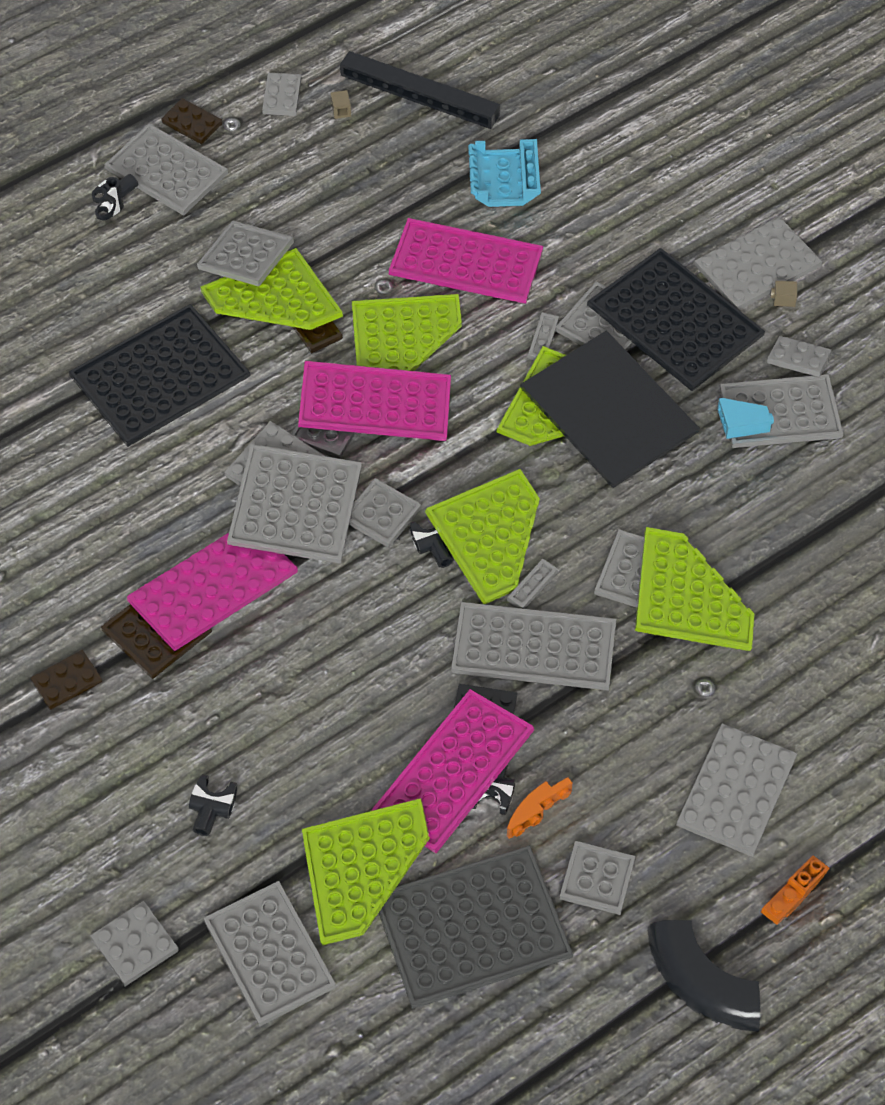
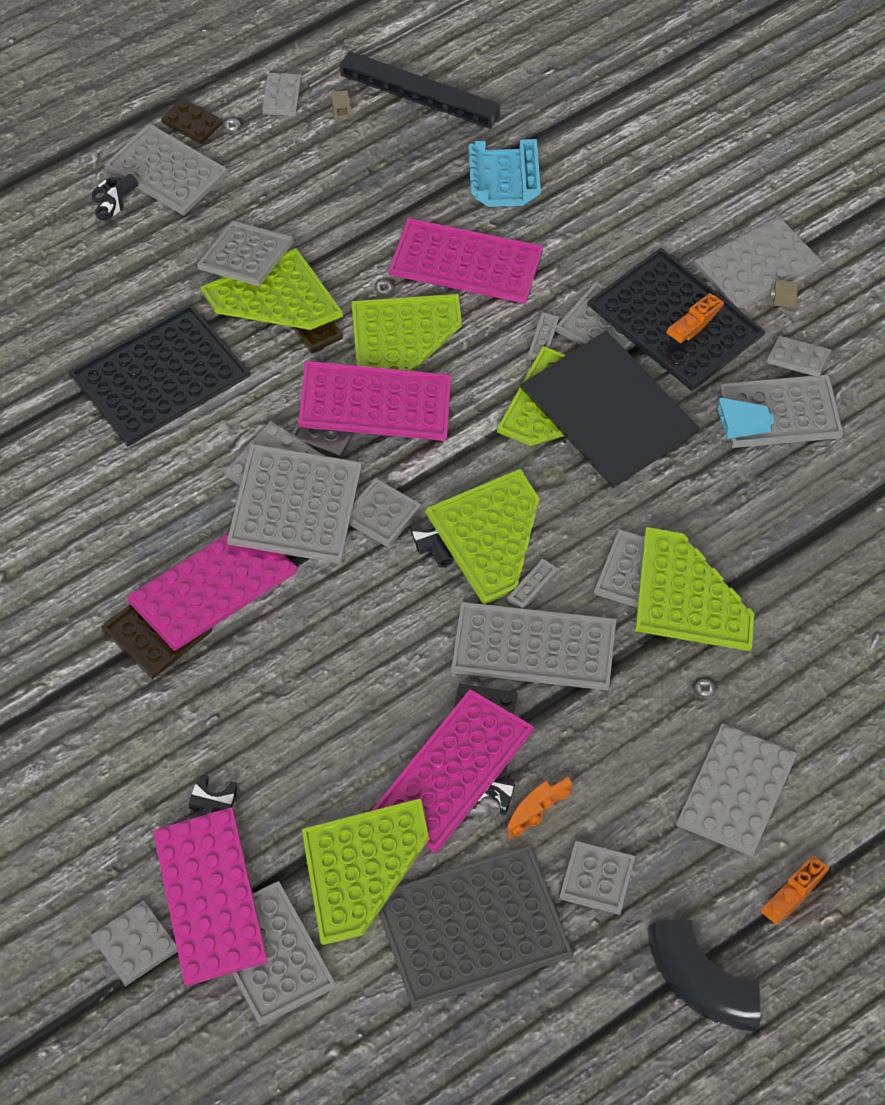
dark brown plate [30,649,102,710] -> none
none -> dark pink plate [153,807,268,986]
none -> orange slope [667,293,724,343]

